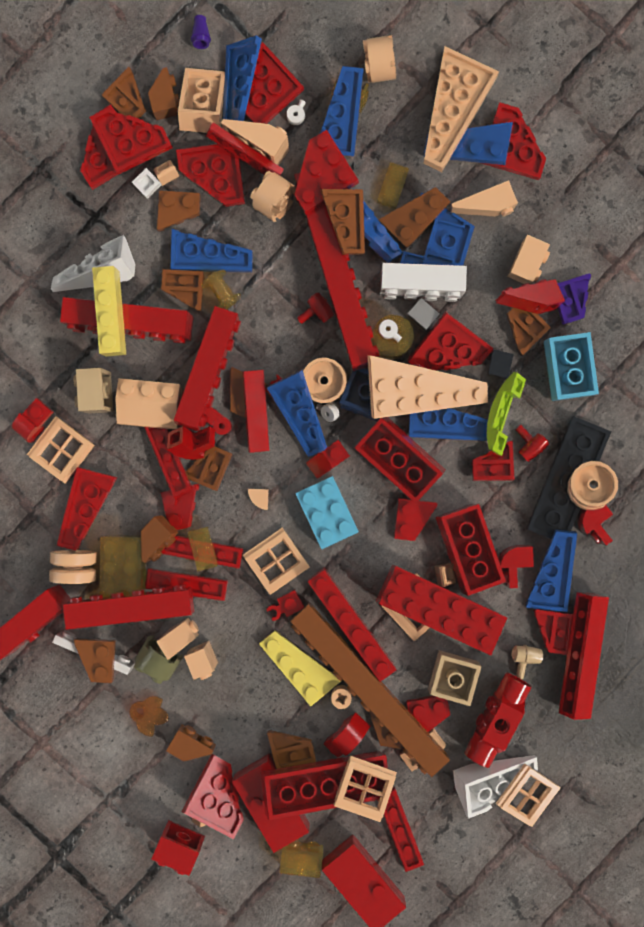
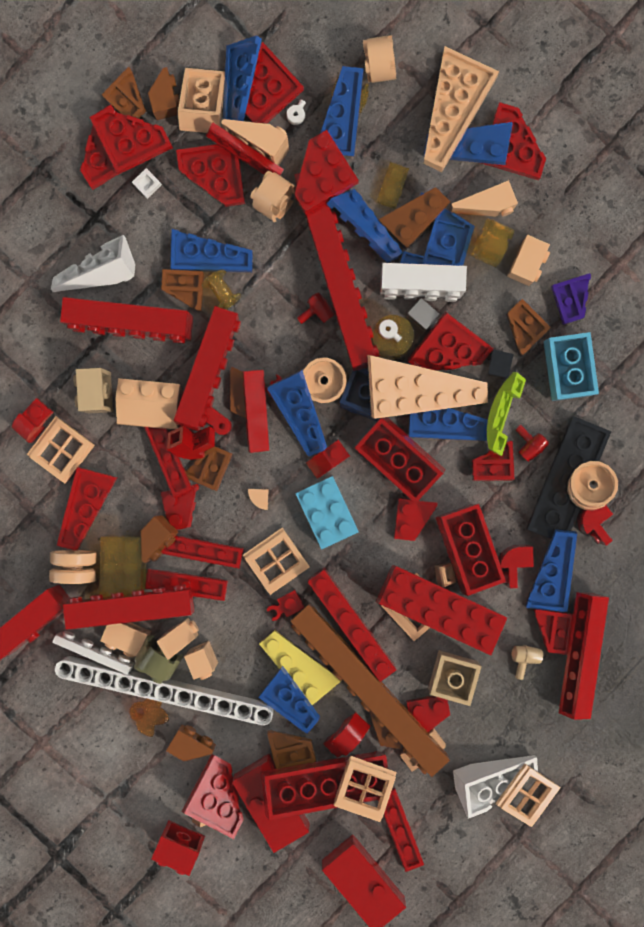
dark orange wing [74,638,116,683] -> none
light yellow brick [92,266,126,356] -> none
light nougat slope [153,160,179,186] -> none
dark orange wing [157,191,201,232] -> none
clear yellow plate [187,527,218,572] -> none
dark purple cone [191,15,211,49] -> none
clear yellow brick [279,840,323,878] -> none
white piece [316,403,339,422] -> none
dark orange wing [320,189,365,255] -> none
light nougat wheel [331,685,352,709] -> none
red brick [464,672,532,768] -> none
red slope [495,279,565,314] -> none
none -> white beam [55,656,274,725]
none -> light nougat brick [100,622,151,658]
none -> blue wing [258,666,320,734]
none -> clear yellow brick [471,218,515,268]

